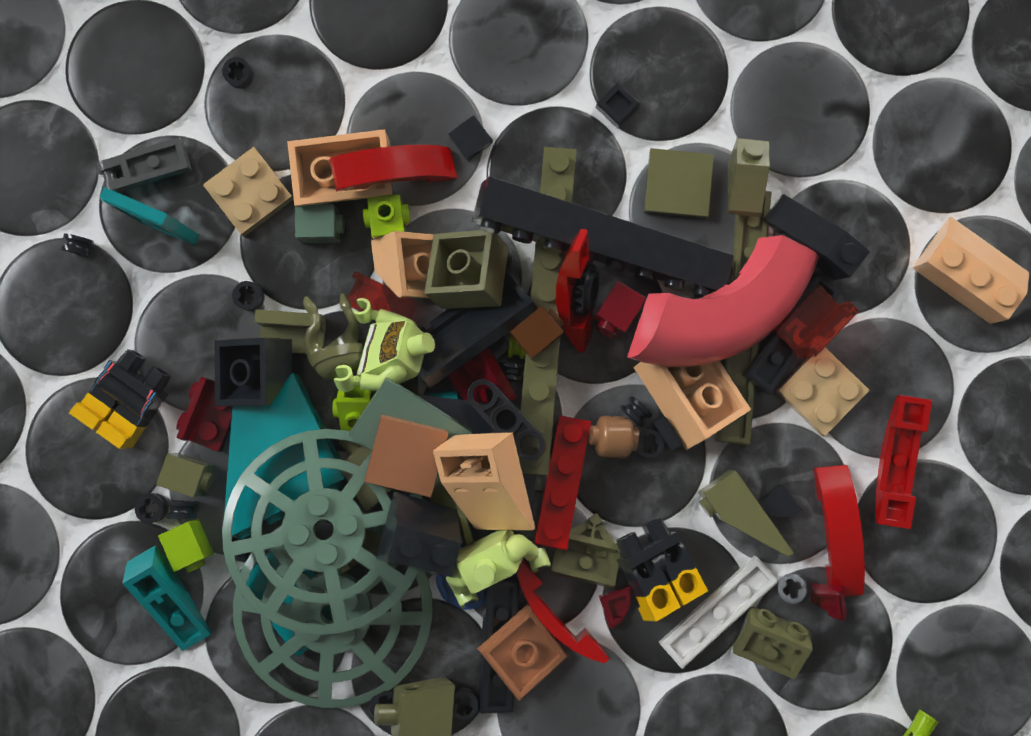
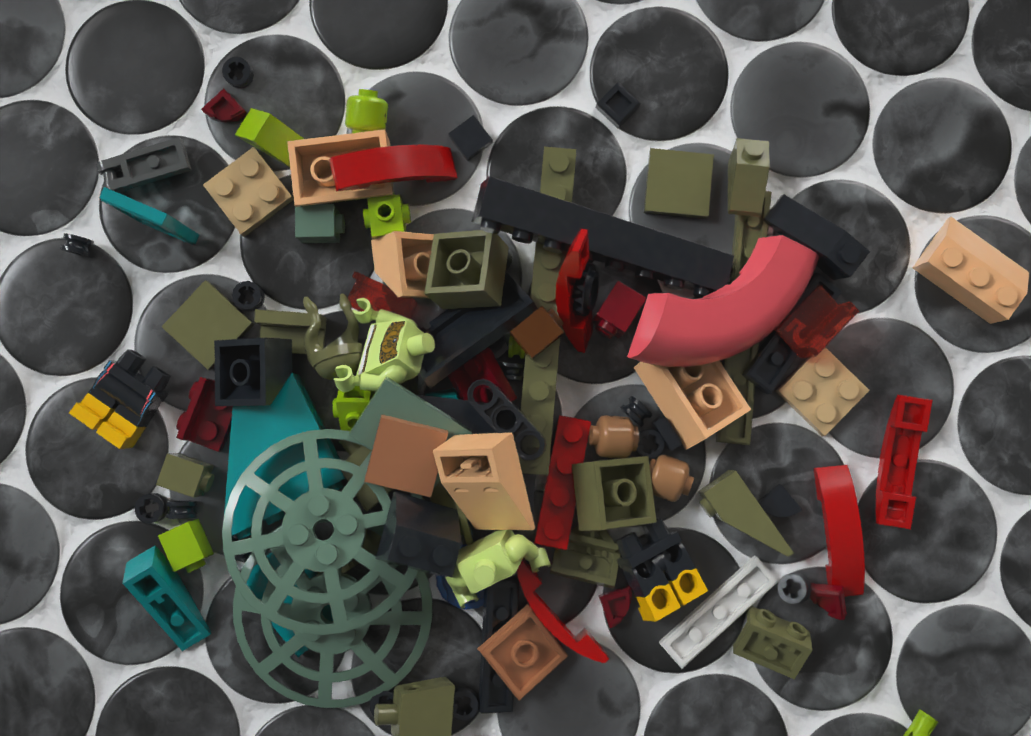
none -> olive tile [161,280,255,371]
none -> dark red tile [201,88,248,123]
none -> lime slope [235,108,304,167]
none -> lime head [345,89,388,133]
none -> olive brick [572,456,657,531]
none -> medium nougat head [650,455,694,502]

